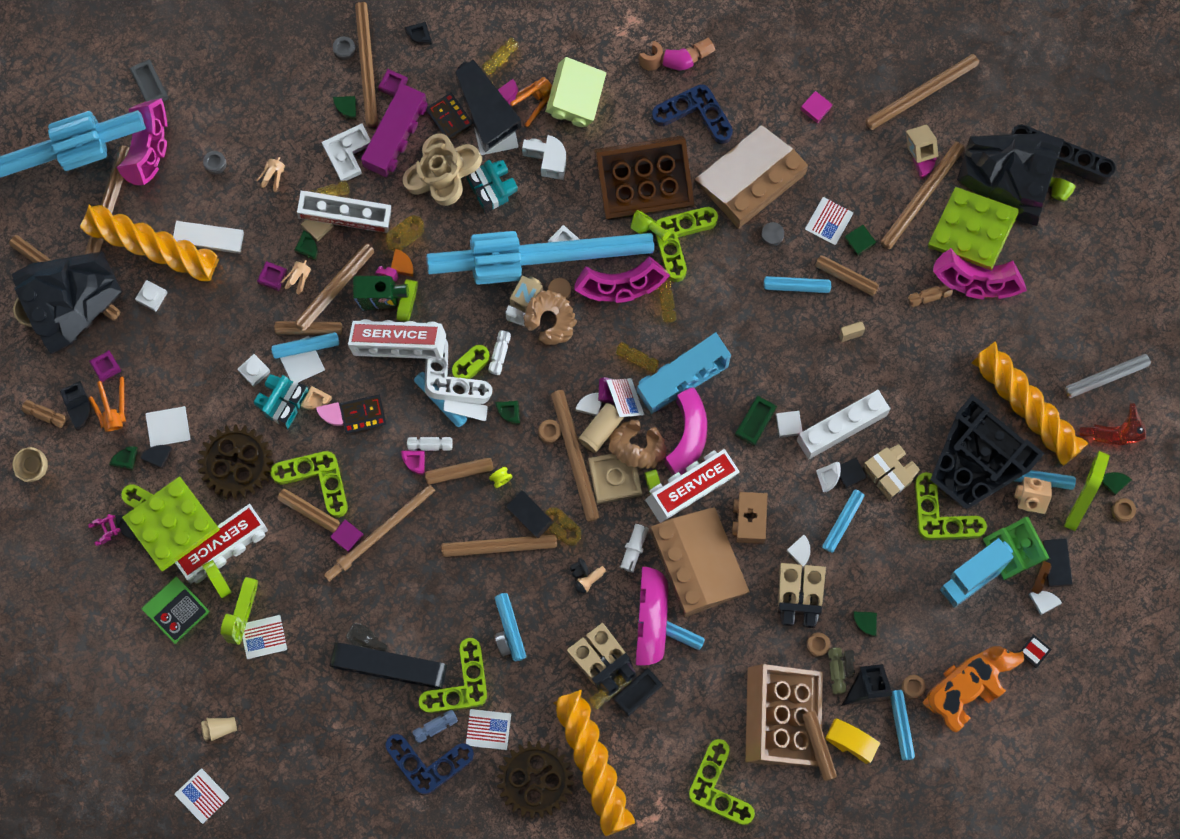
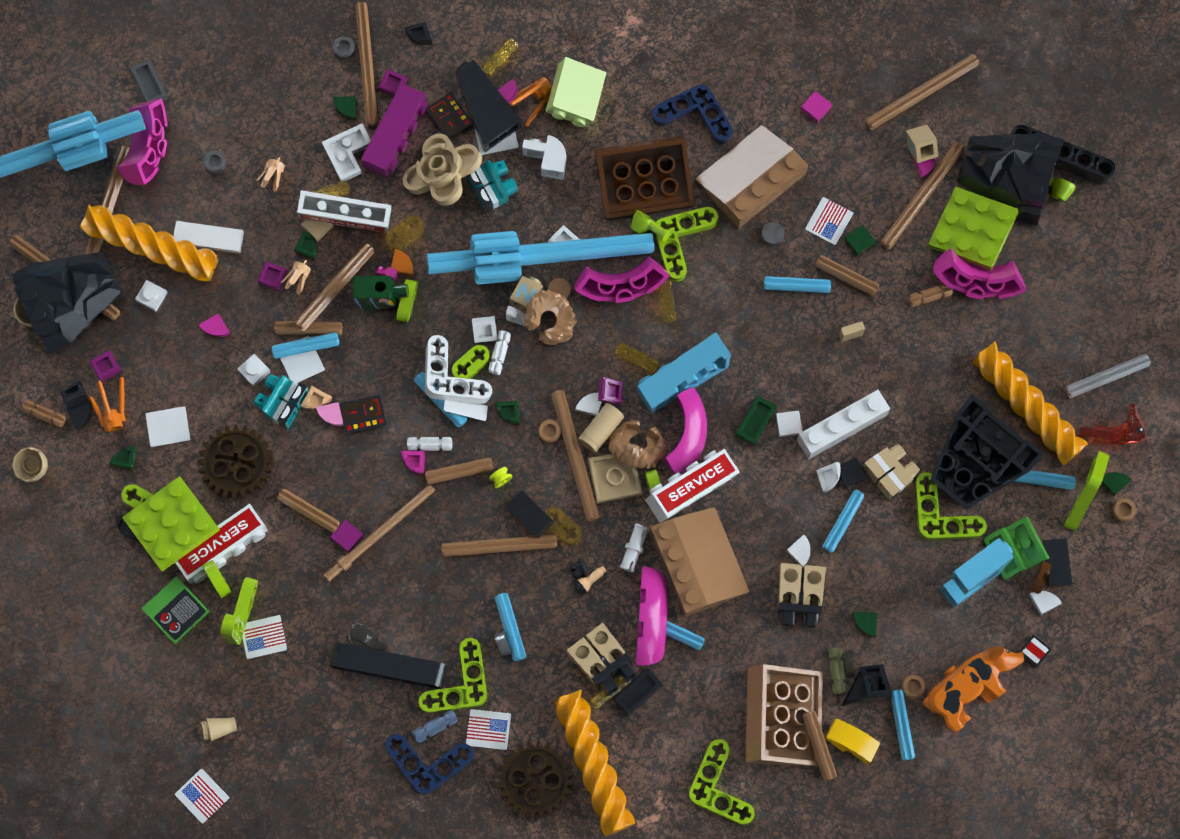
dark pink piece [88,514,120,546] -> none
black tile [140,445,172,469] -> none
lime beam [271,451,348,518] -> none
brick [348,319,446,359] -> none
sticker [607,378,644,417] -> none
nougat piece [639,37,716,71] -> none
medium nougat brick [732,492,767,544] -> none
medium nougat tile [806,633,830,657] -> none
light nougat brick [1014,476,1052,514] -> none
none -> dark pink tile [199,313,230,337]
none -> white plate [472,316,497,343]

